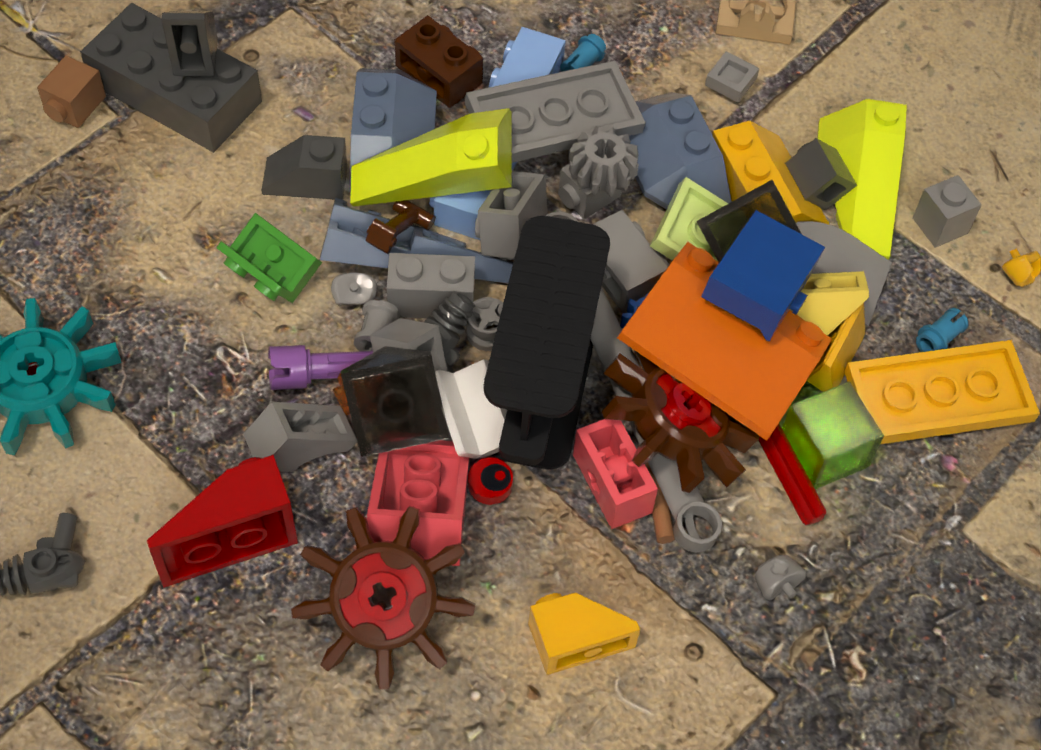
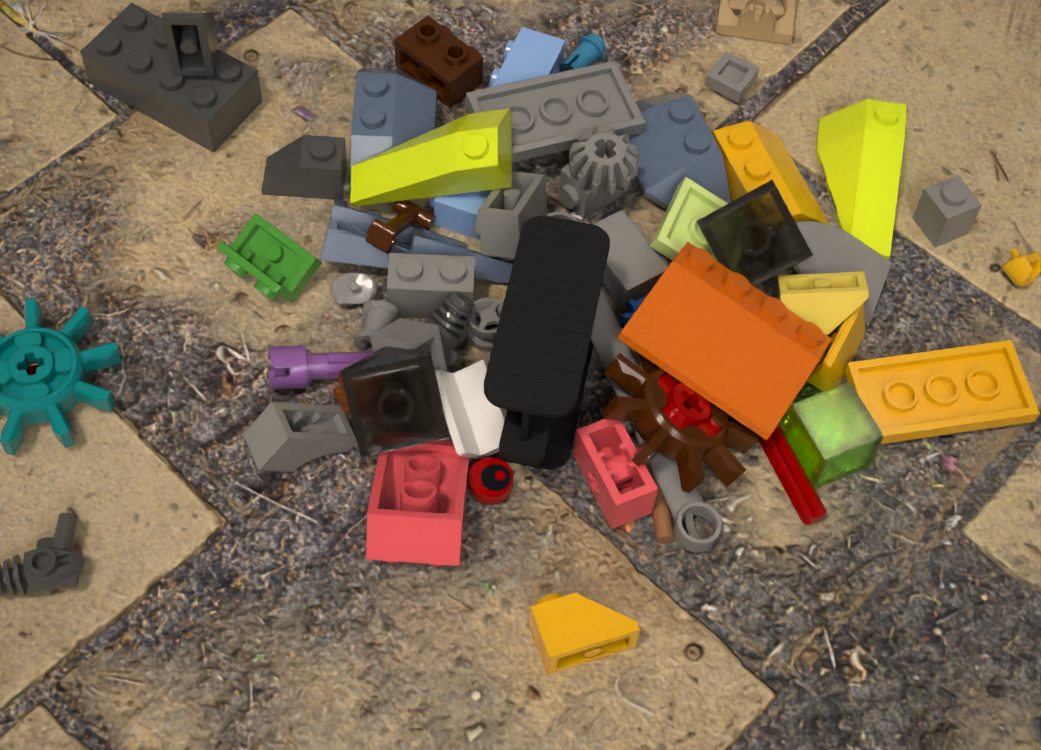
medium nougat brick [37,55,106,128] -> none
red slope [146,455,298,588] -> none
reddish brown gear [291,506,476,689] -> none
blue container [701,210,825,341] -> none
light grey piece [755,555,806,600] -> none
dark grey brick [785,138,857,210] -> none
dark azure pin [916,308,969,352] -> none

